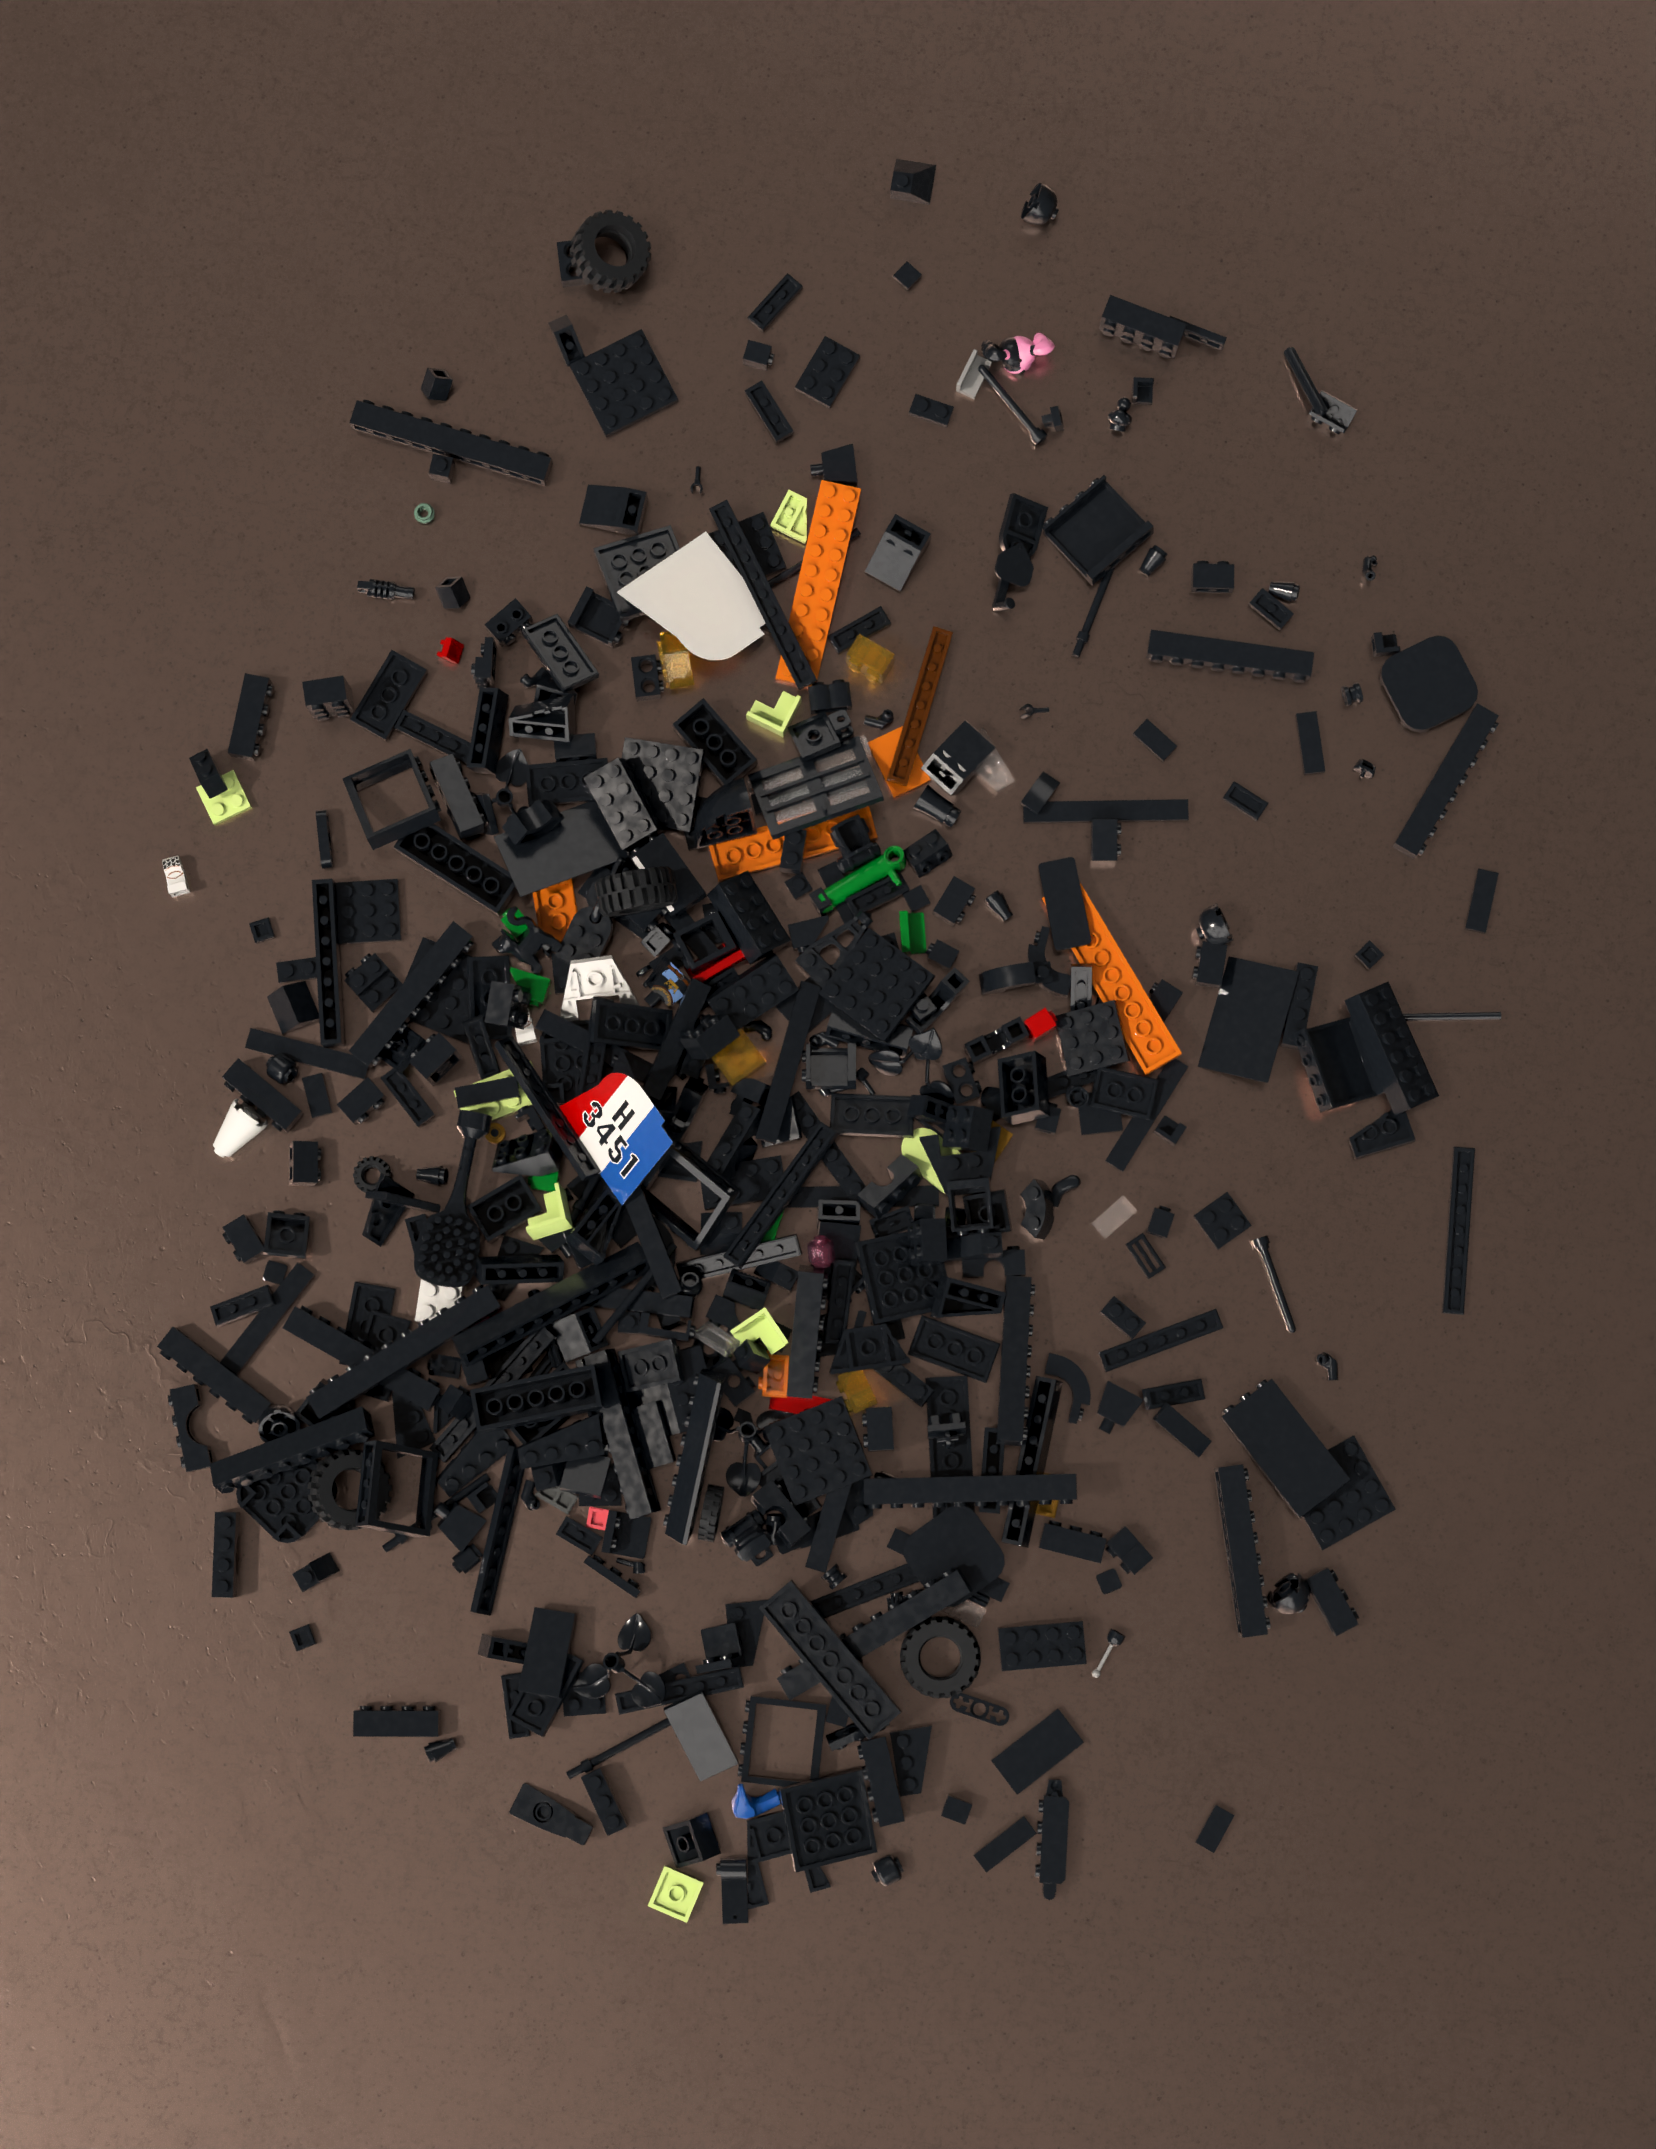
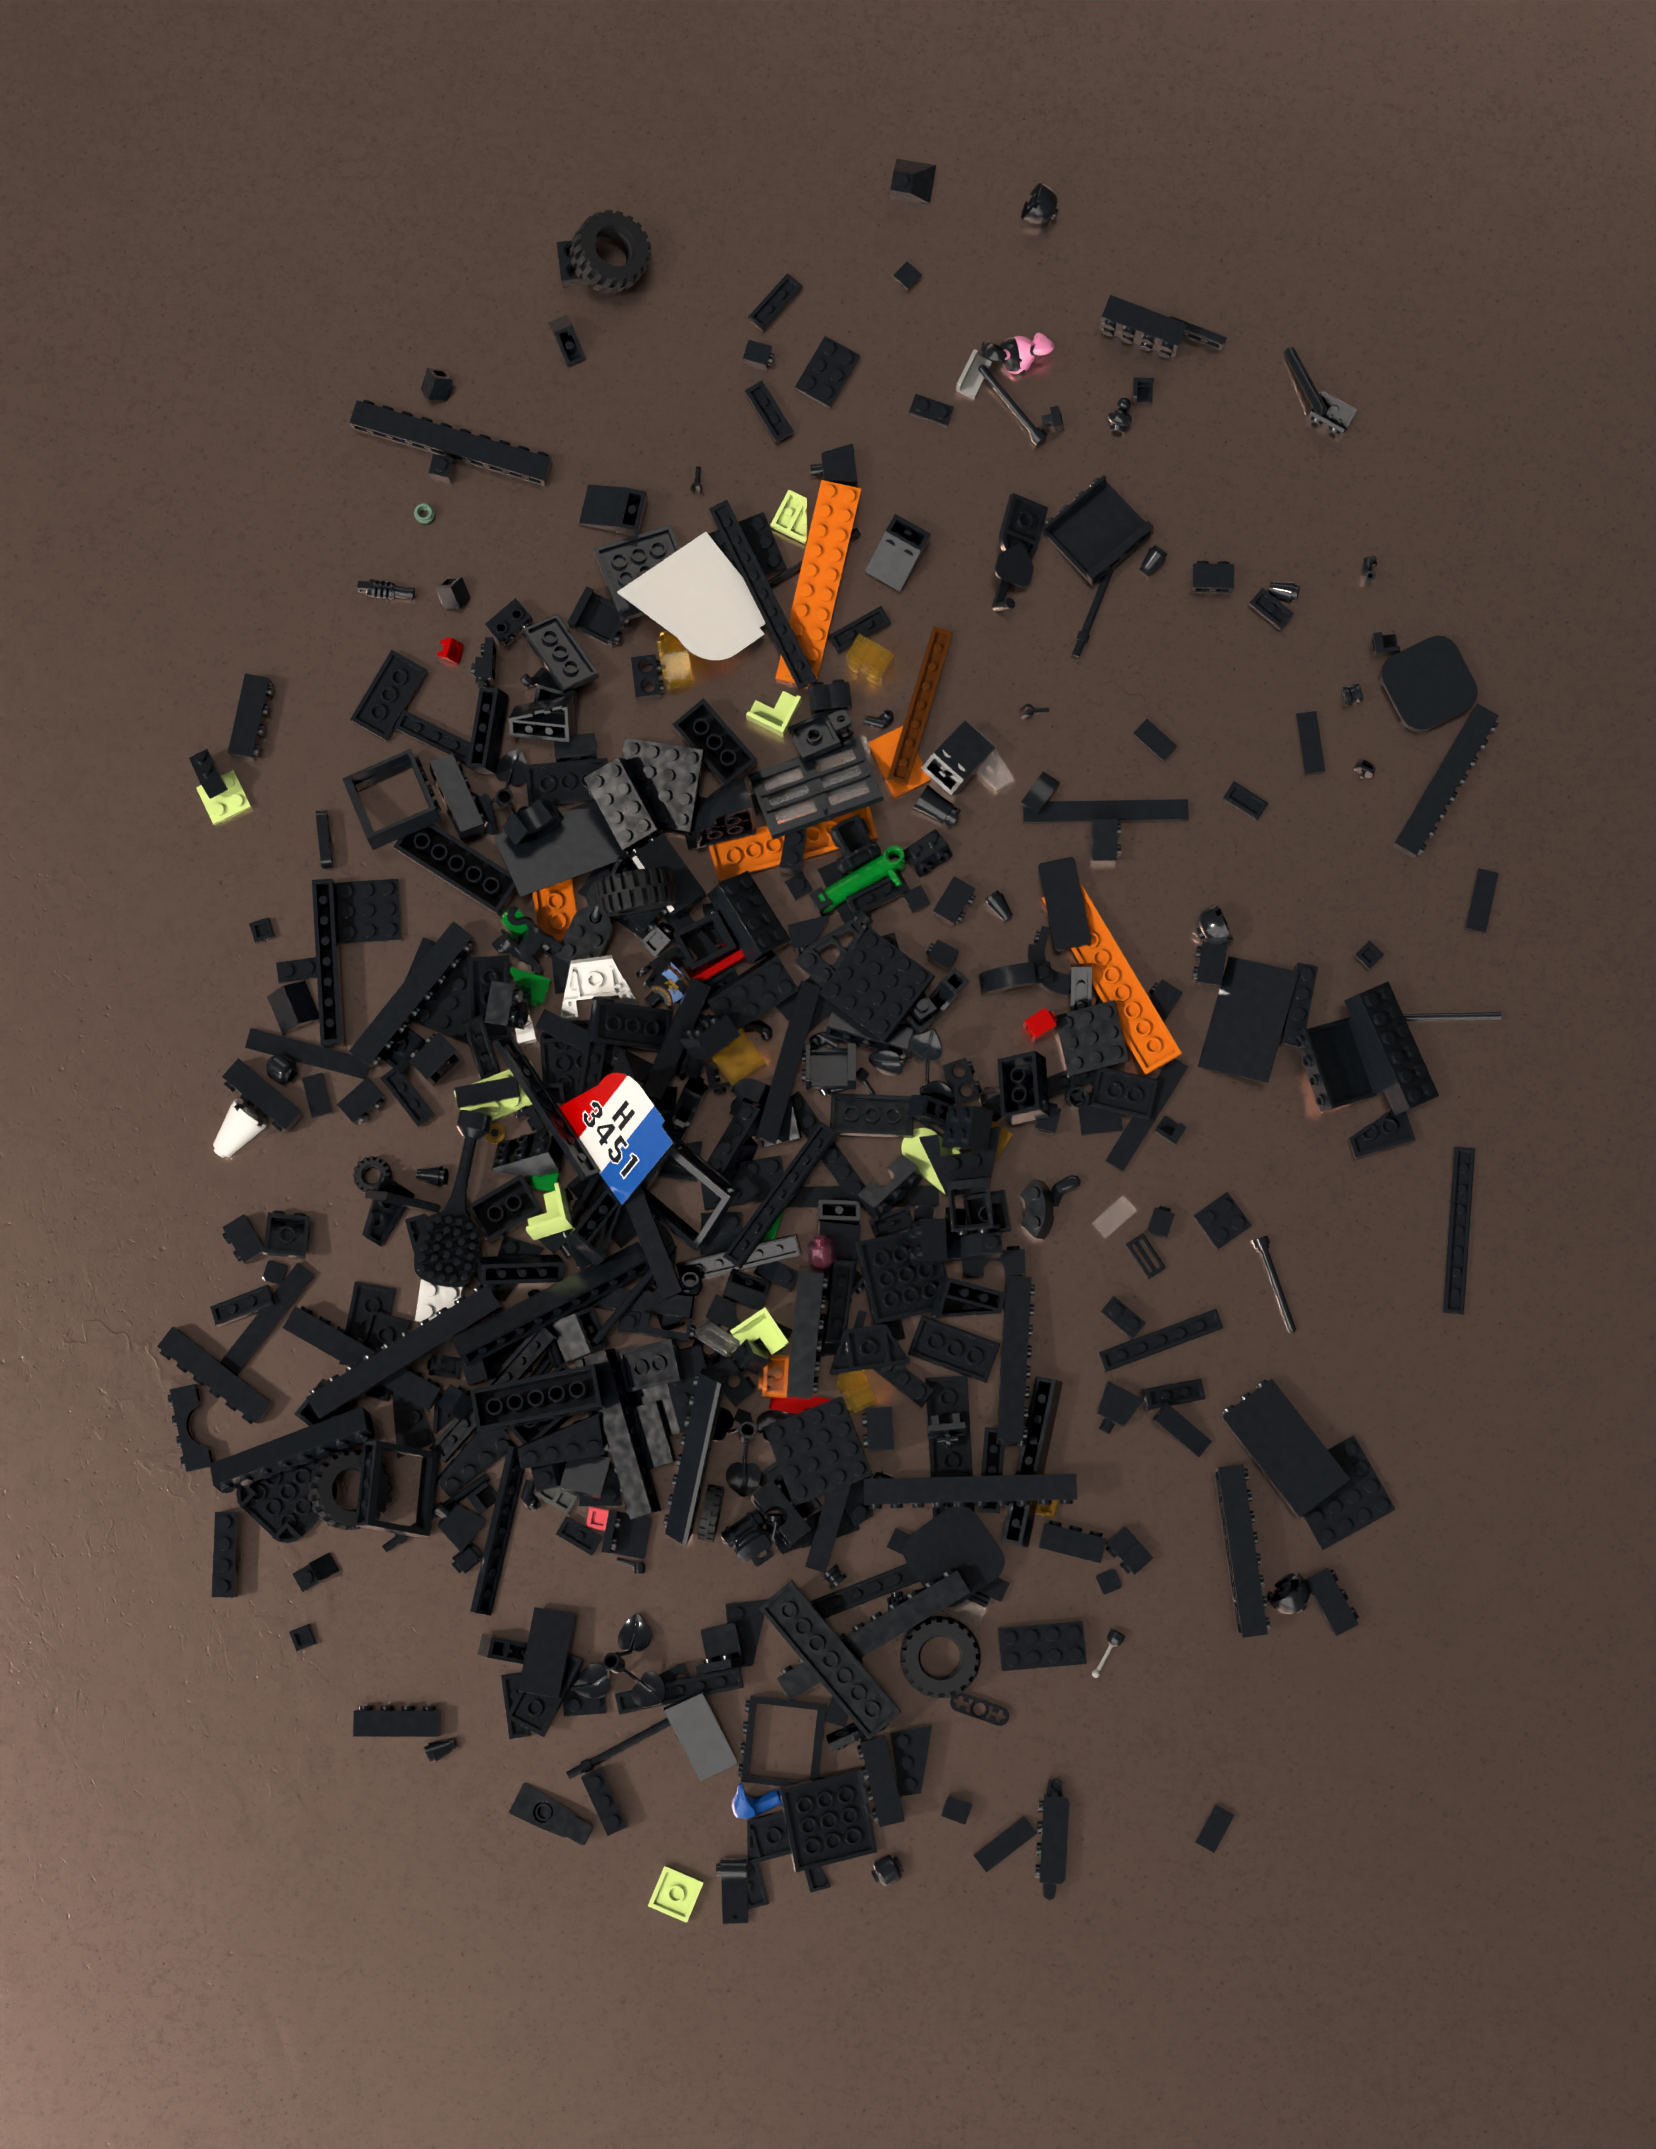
white leg [162,855,191,897] -> none
black cylinder [258,1404,301,1443] -> none
black brick [289,1141,321,1186] -> none
black brick [302,675,355,721] -> none
black plate [344,953,402,1013] -> none
black plate [569,329,679,437] -> none
black plate [583,1555,641,1598] -> none
black slope [662,1813,721,1868] -> none
black piece [749,1433,772,1470] -> none
green panel [899,911,927,955] -> none
black arch [964,1017,1029,1065] -> none
black tile [991,1708,1084,1795] -> none
black arch [1044,1353,1091,1424] -> none
black brick [1146,630,1314,683] -> none
black arm [1316,1352,1338,1381] -> none

